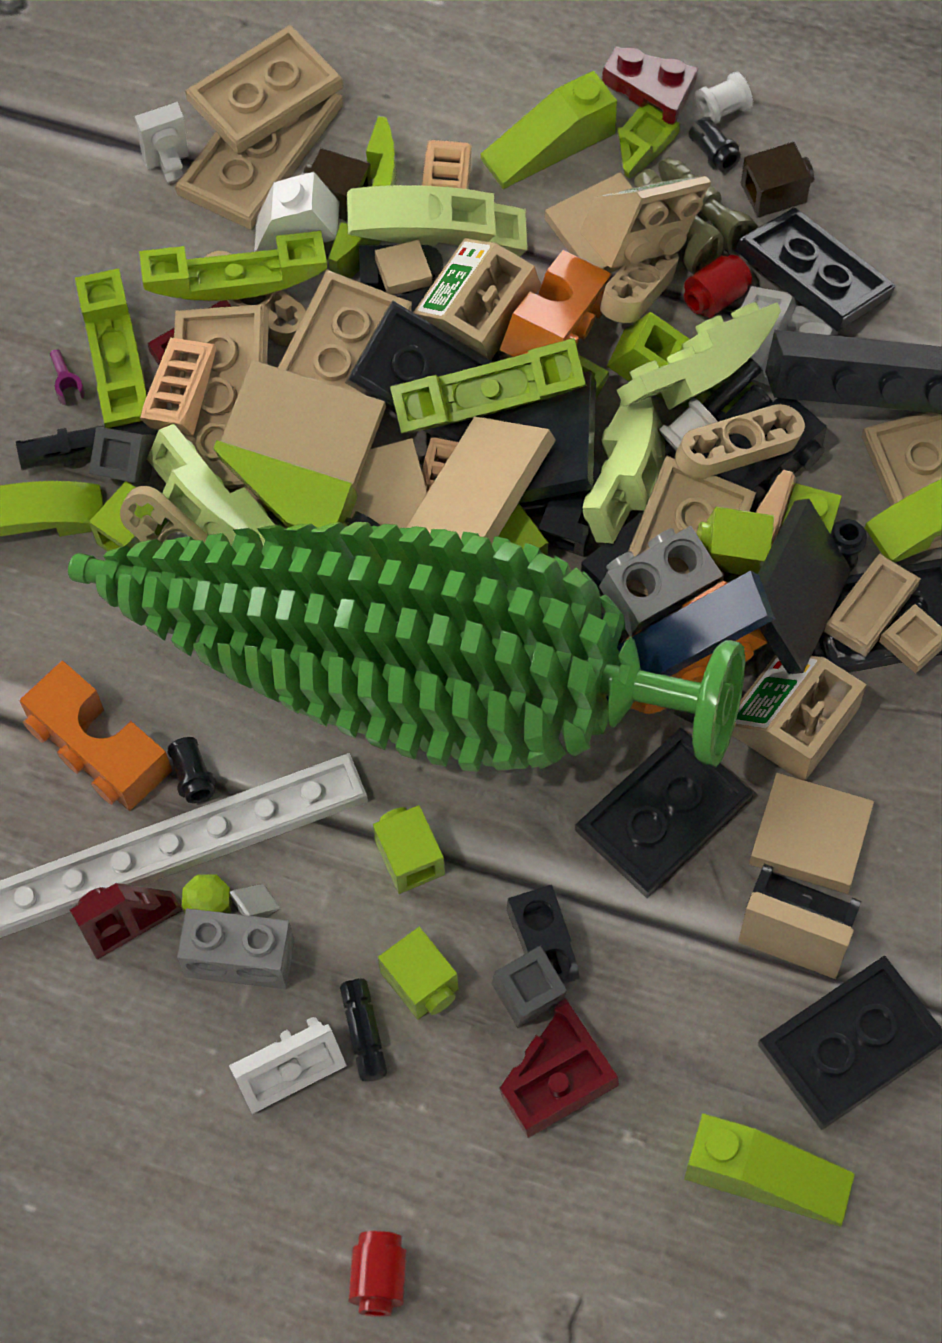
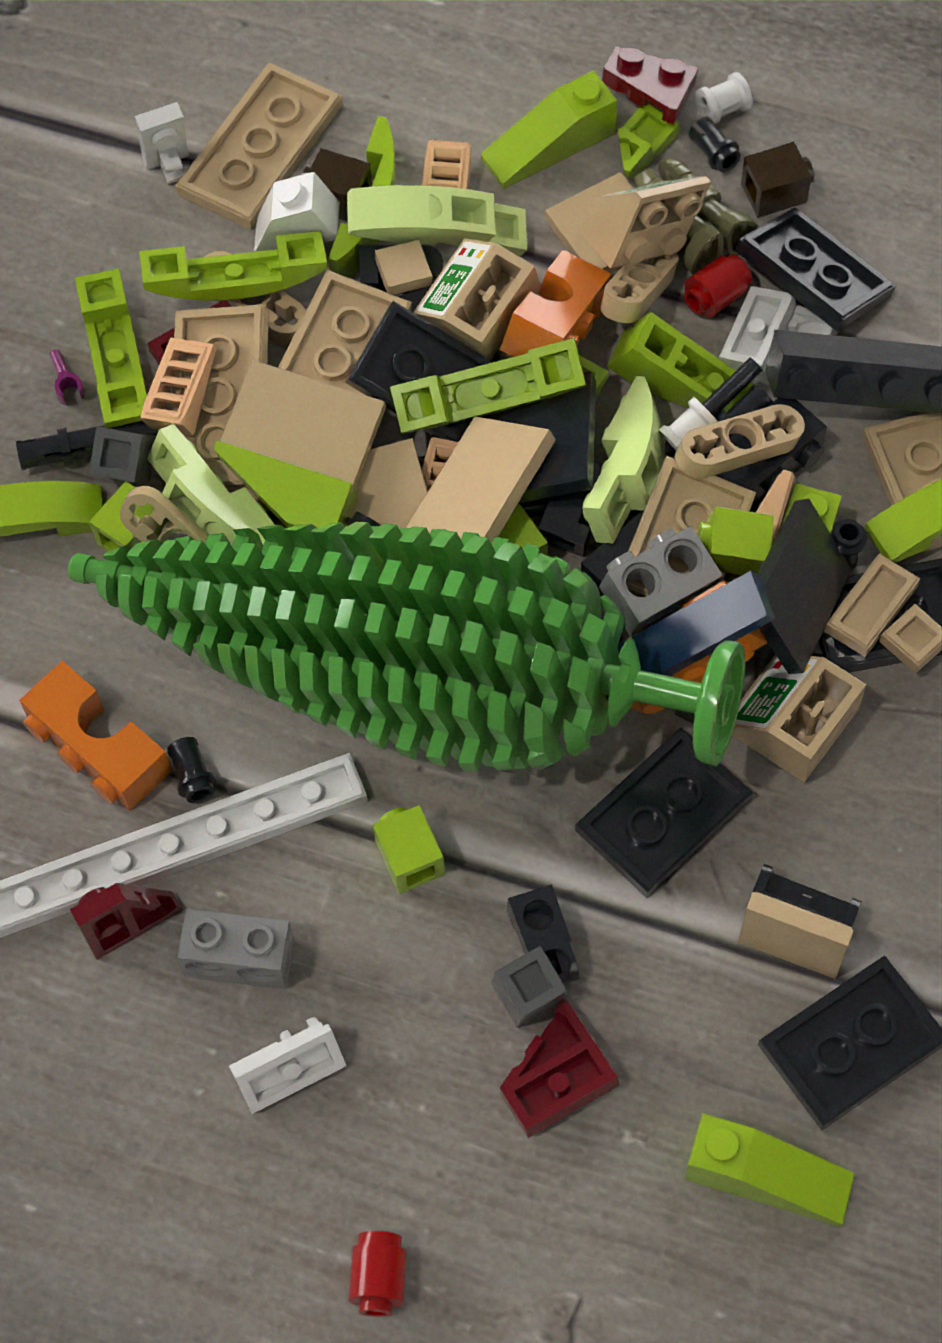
lime tile [182,874,232,914] -> none
tan tile [185,25,343,155] -> none
white piece [230,884,280,918] -> none
black axle [340,978,387,1082] -> none
lime brick [378,926,459,1020] -> none
yellowish green slope [617,302,781,410] -> none
tan tile [749,773,874,894] -> none

